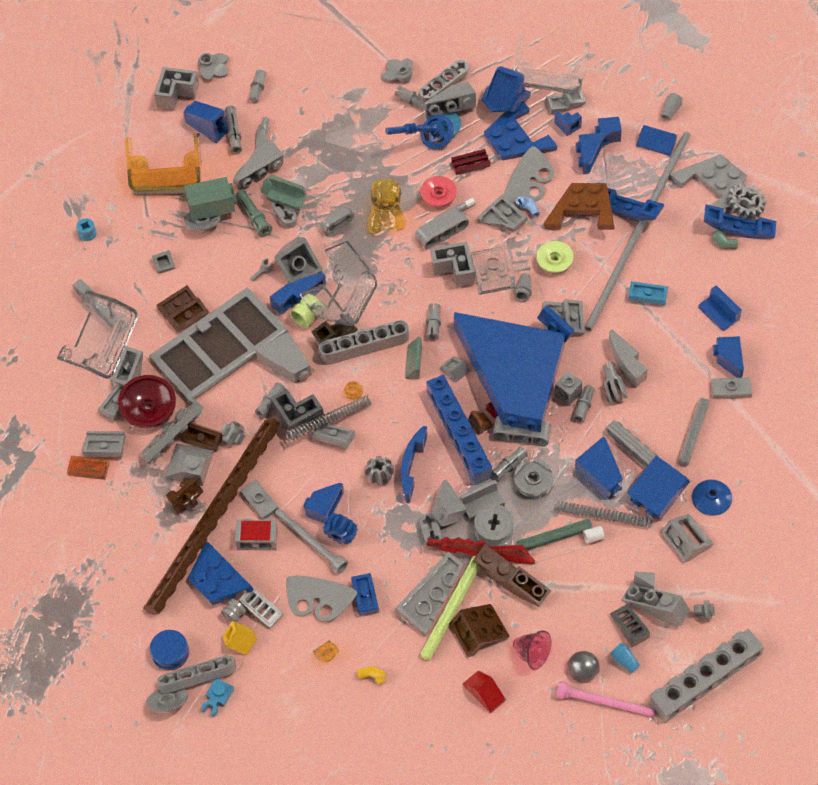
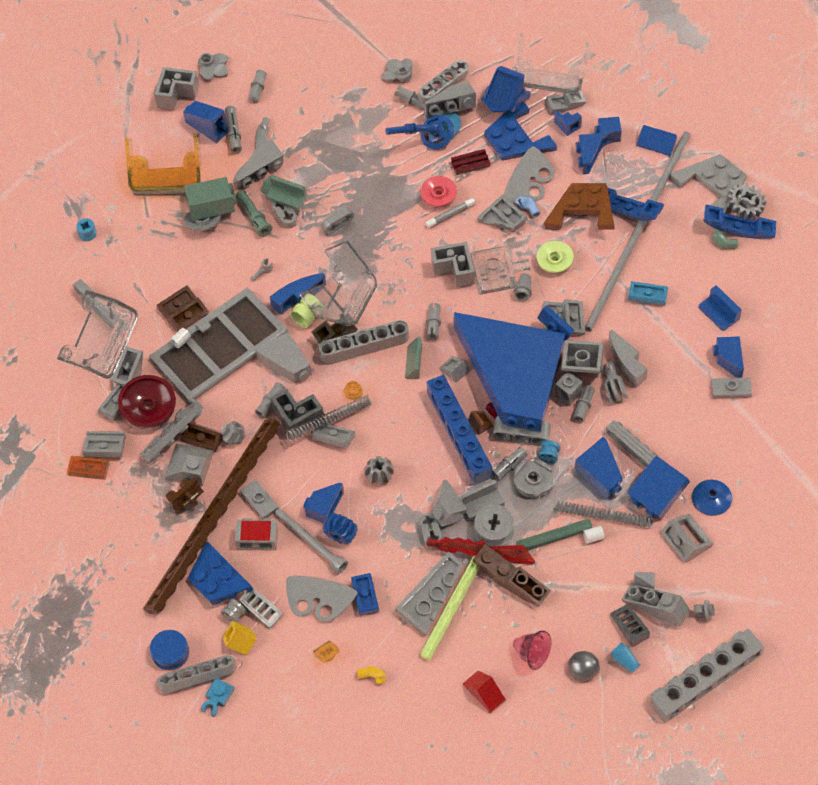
light grey dish [146,689,188,712] -> none
light grey slope [152,250,175,273] -> none
light grey slope [274,237,323,283] -> none
clear yellow piece [367,179,406,234] -> none
blue slope [401,426,428,503] -> none
light grey beam [415,207,469,249] -> none
reddish brown bracket [449,604,509,657] -> none
bright pink piece [556,681,656,717] -> none
light grey cone [661,93,683,120] -> none
light grey axle [679,398,709,466] -> none
none -> white hinge [170,327,191,349]
none -> dark azure wheel [539,440,561,463]
none -> light grey slope [561,340,603,373]

